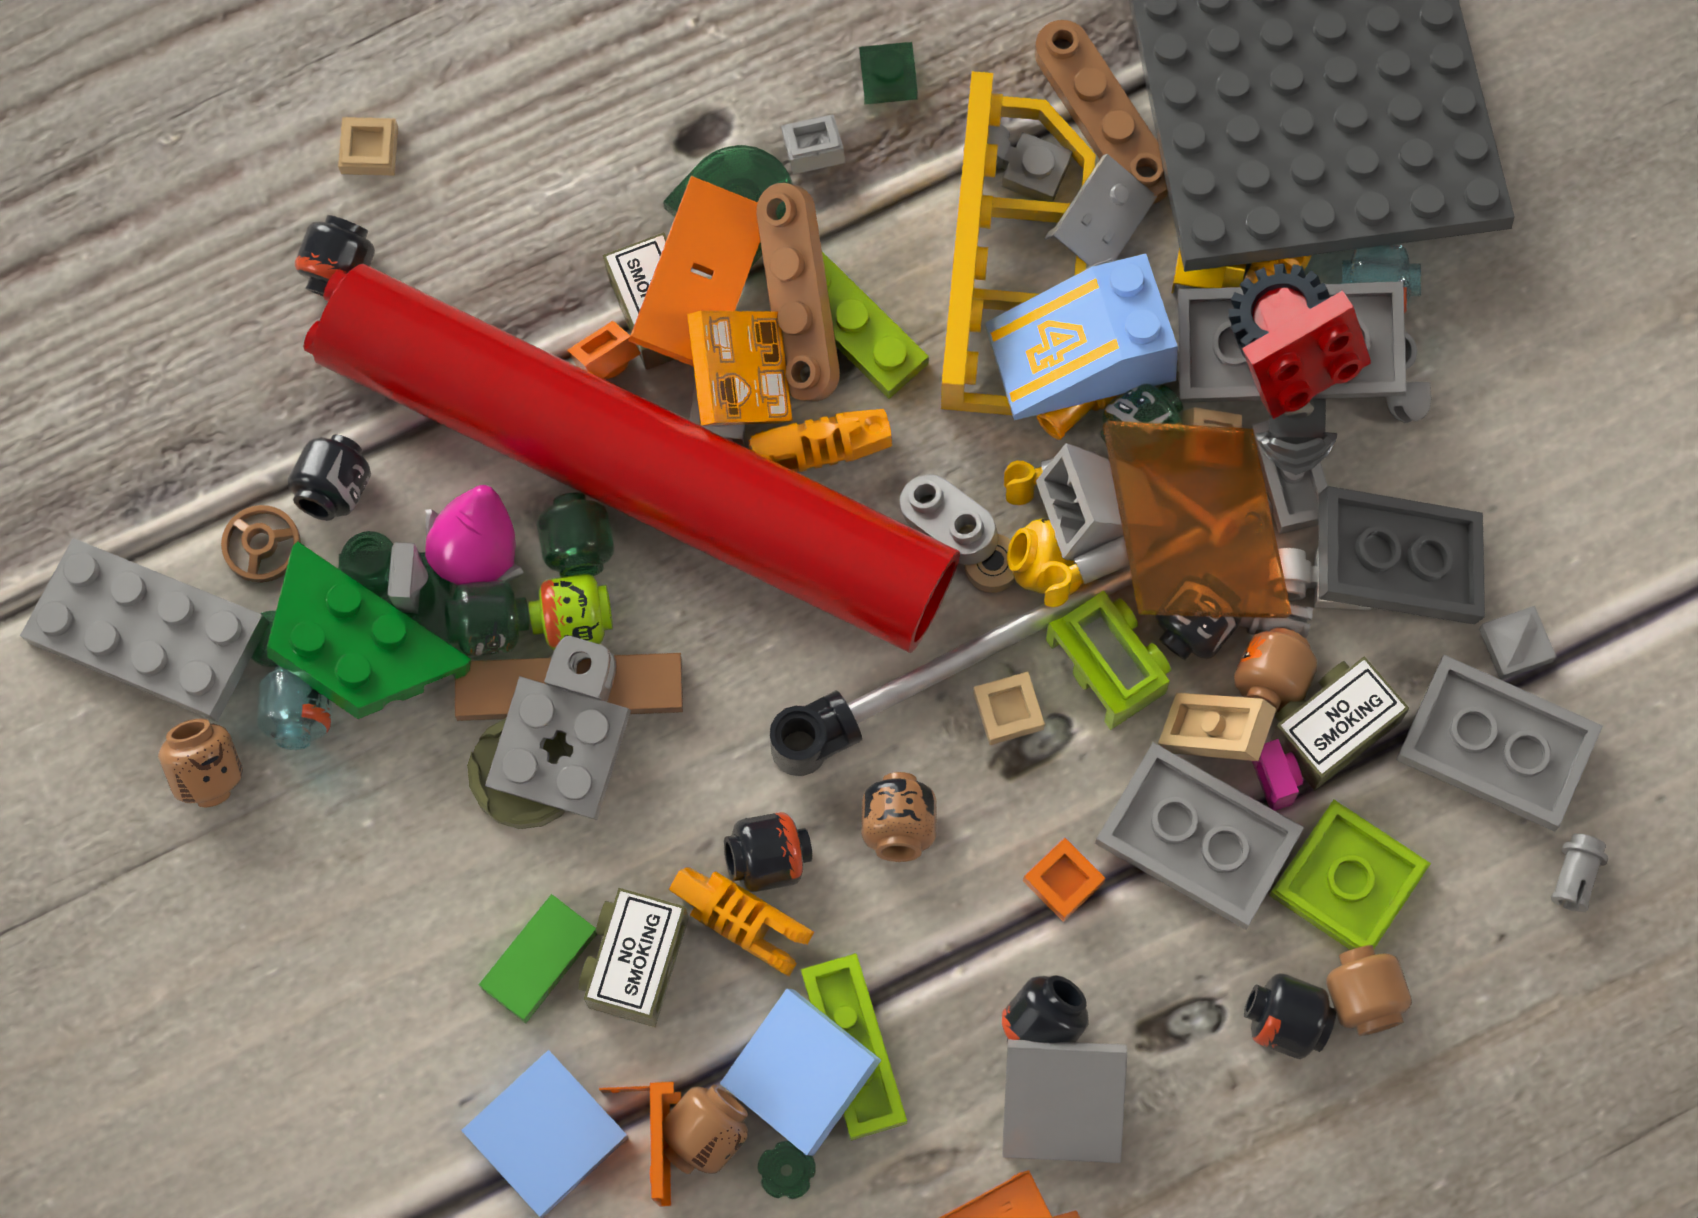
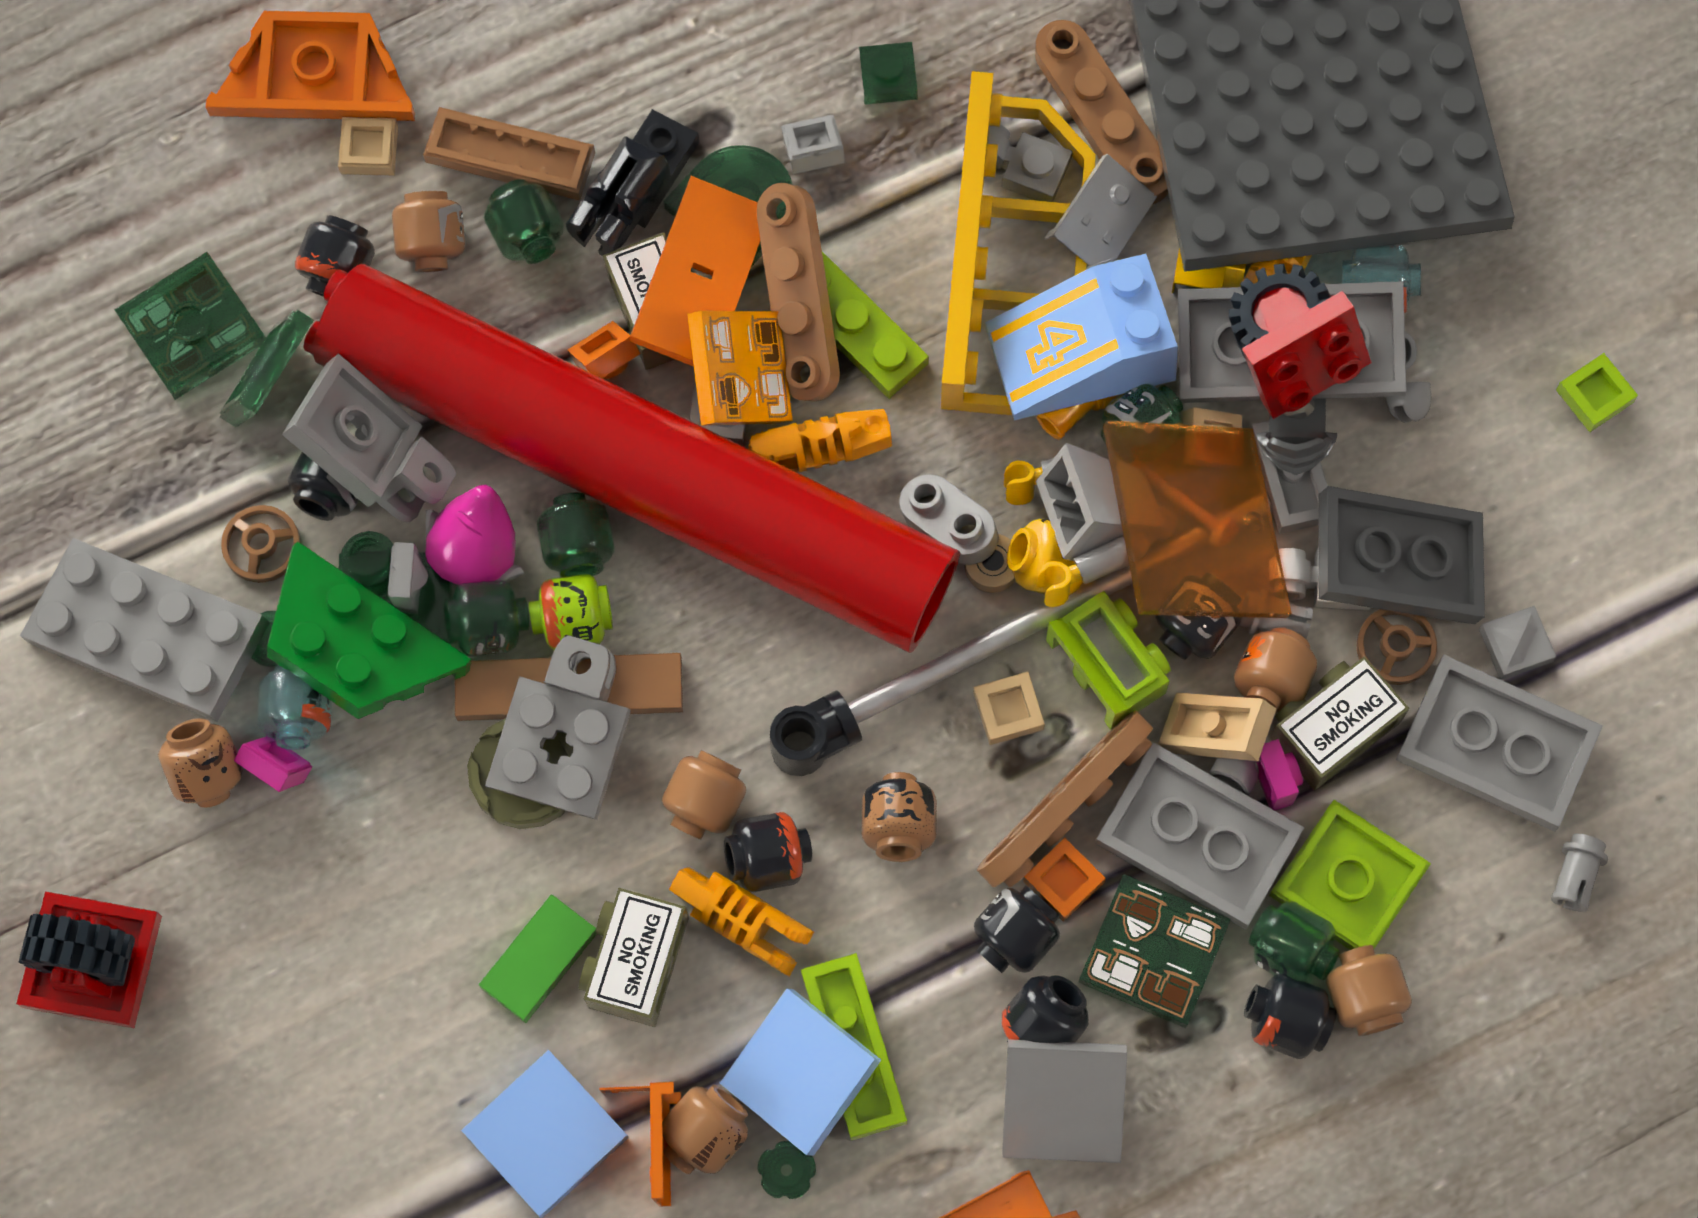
none -> plate [16,891,162,1029]
none -> clear green tile [114,252,268,400]
none -> orange wing [205,11,415,121]
none -> clear green tile [219,309,314,427]
none -> dark pink tile [234,735,313,792]
none -> light grey plate [282,354,456,522]
none -> medium nougat head [392,191,465,272]
none -> medium nougat plate [423,107,595,201]
none -> clear green head [484,180,564,264]
none -> black plate [566,109,700,256]
none -> medium nougat head [662,750,746,840]
none -> black head [974,885,1060,973]
none -> medium nougat plate [977,710,1153,888]
none -> clear green tile [1078,874,1231,1028]
none -> light grey hinge [1209,758,1259,796]
none -> clear green head [1249,901,1340,983]
none -> medium nougat piece [1356,609,1437,685]
none -> lime plate [1556,353,1638,432]

